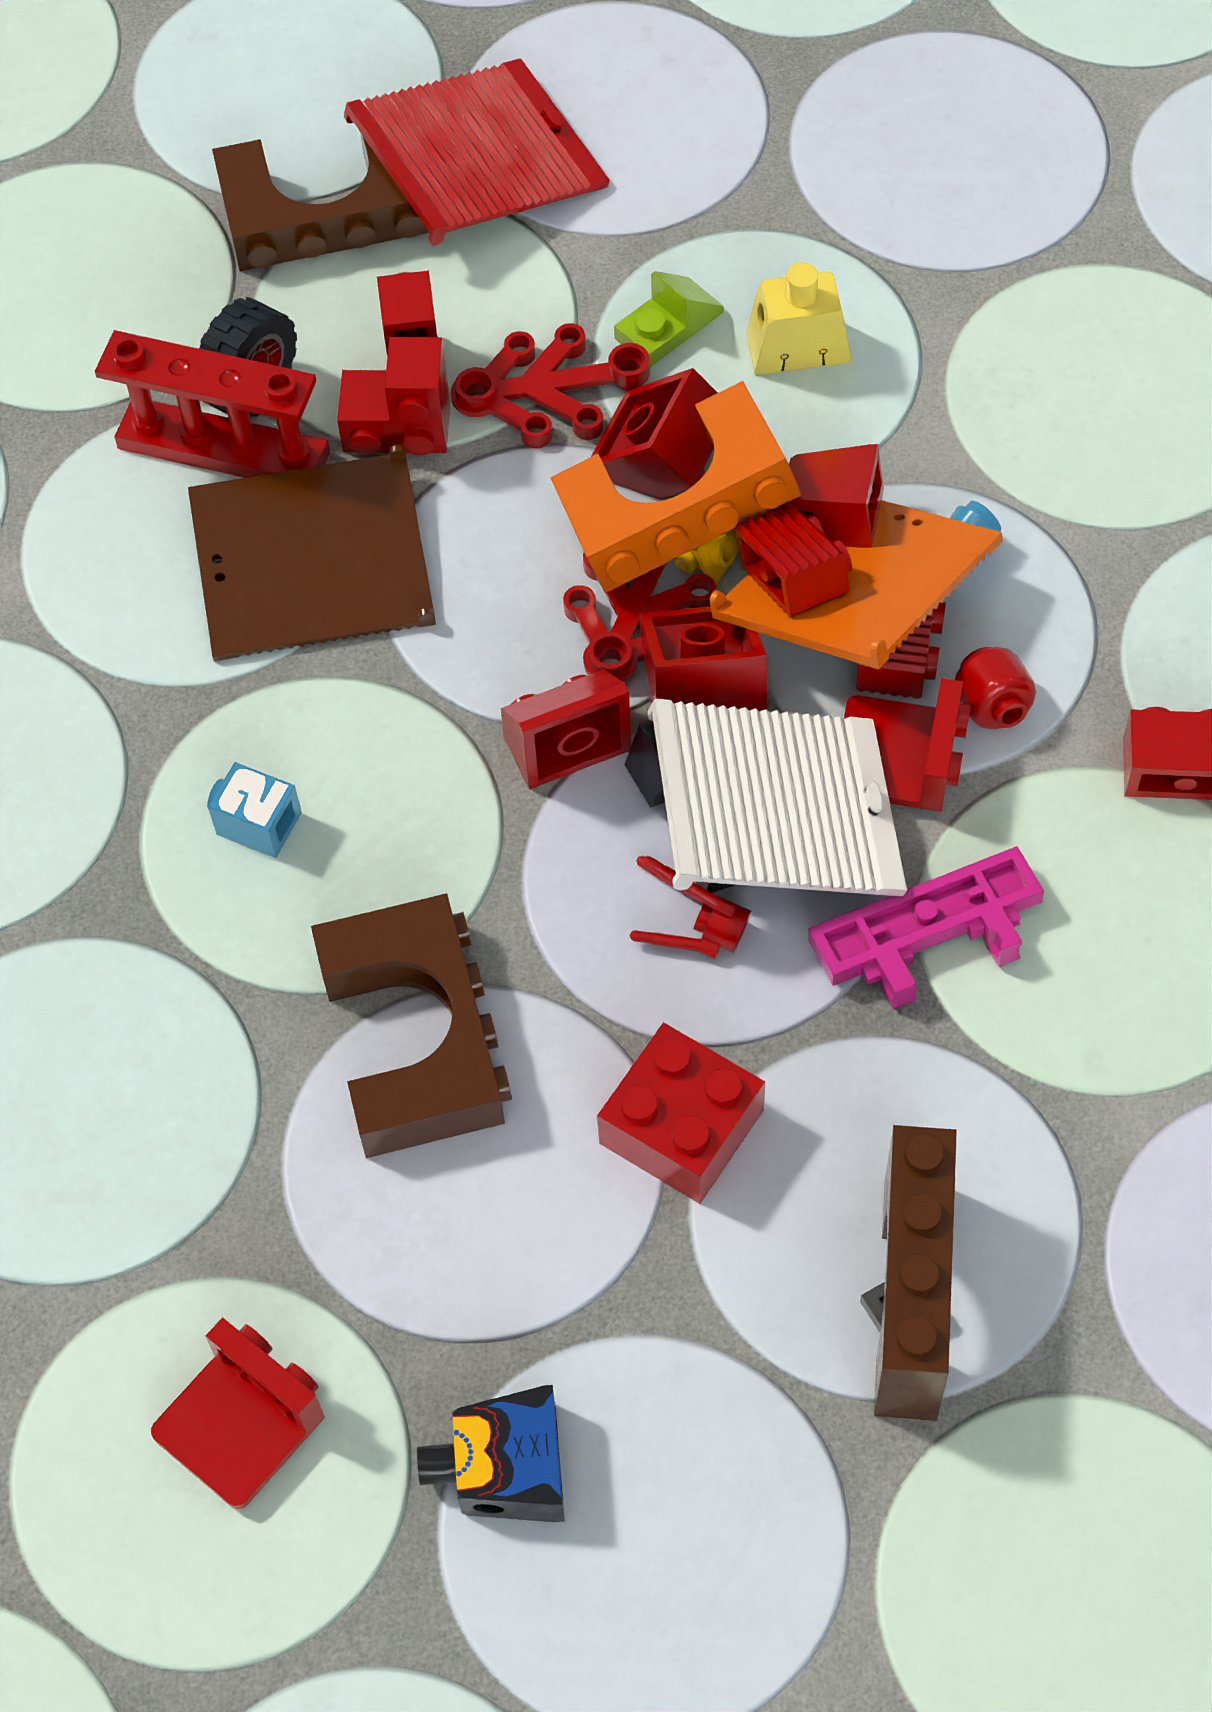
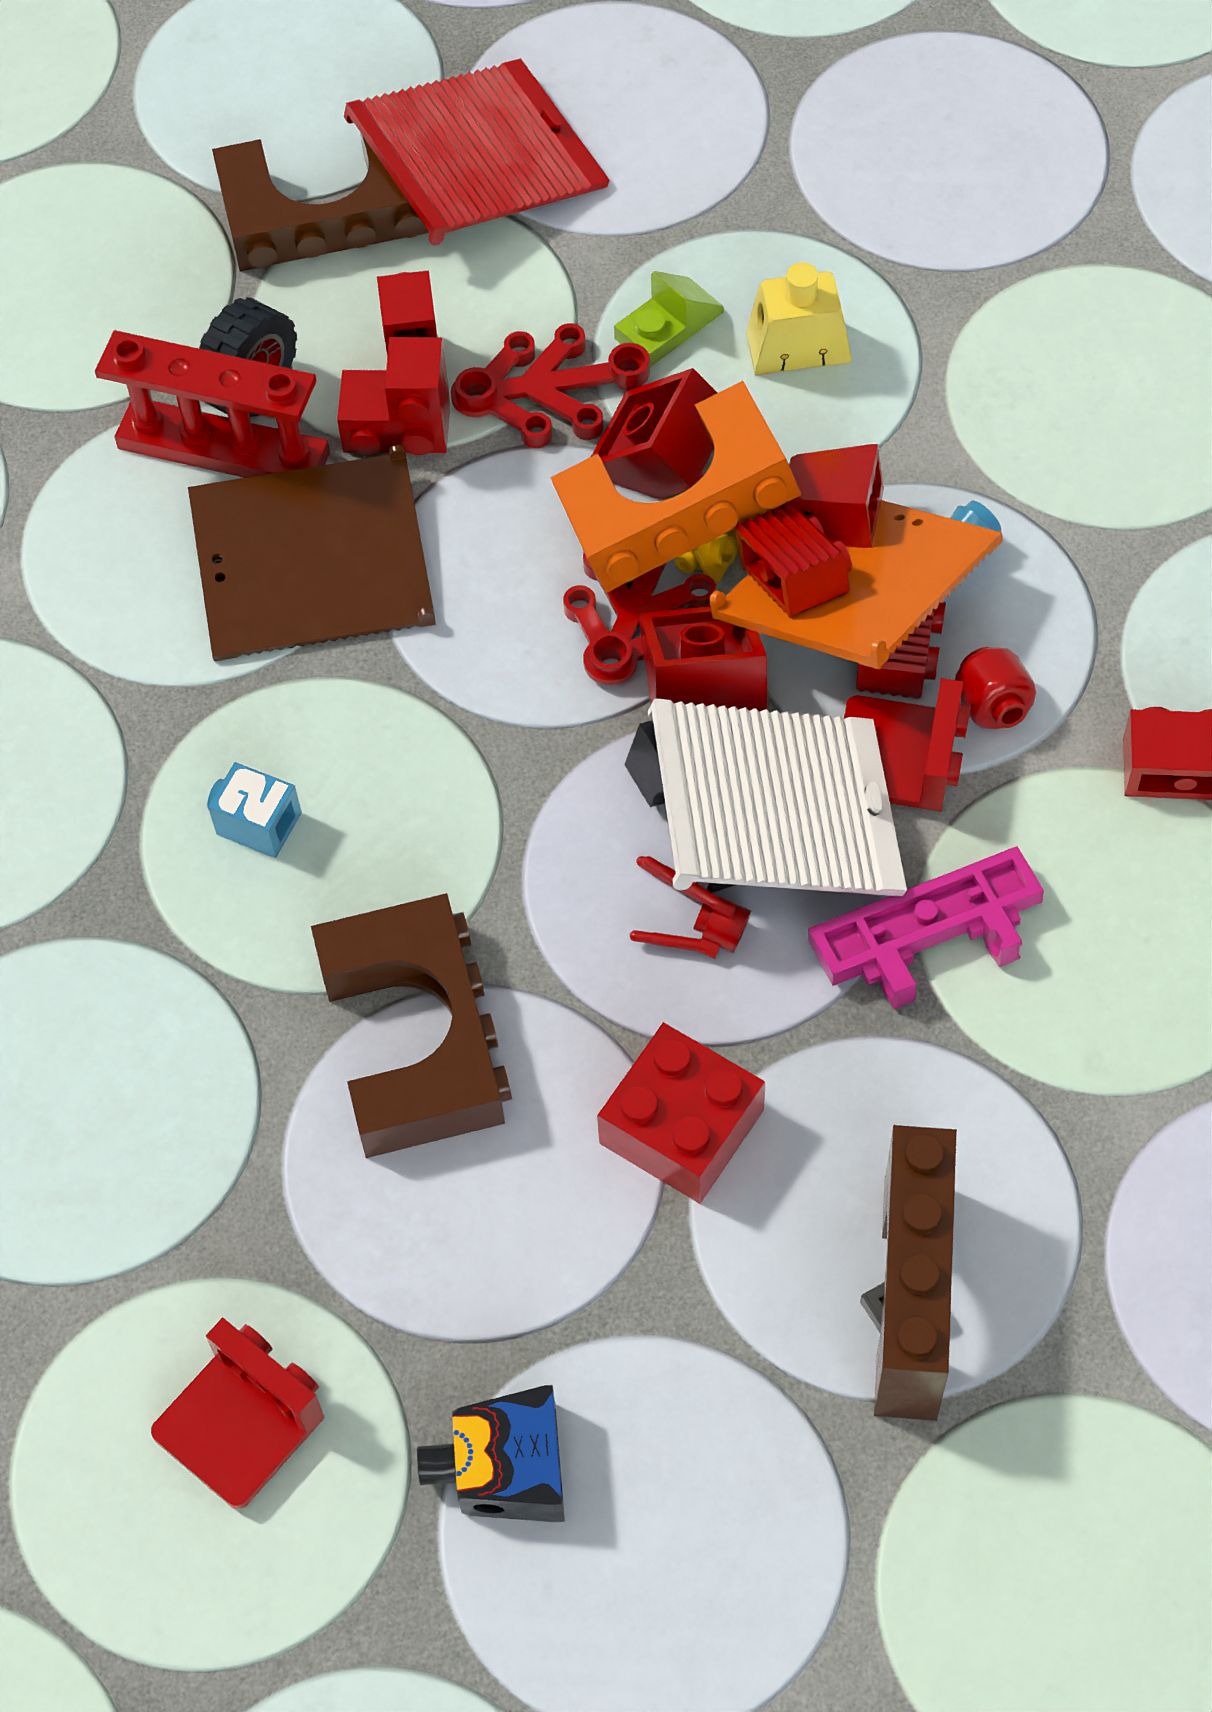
red slope [501,669,631,790] -> none

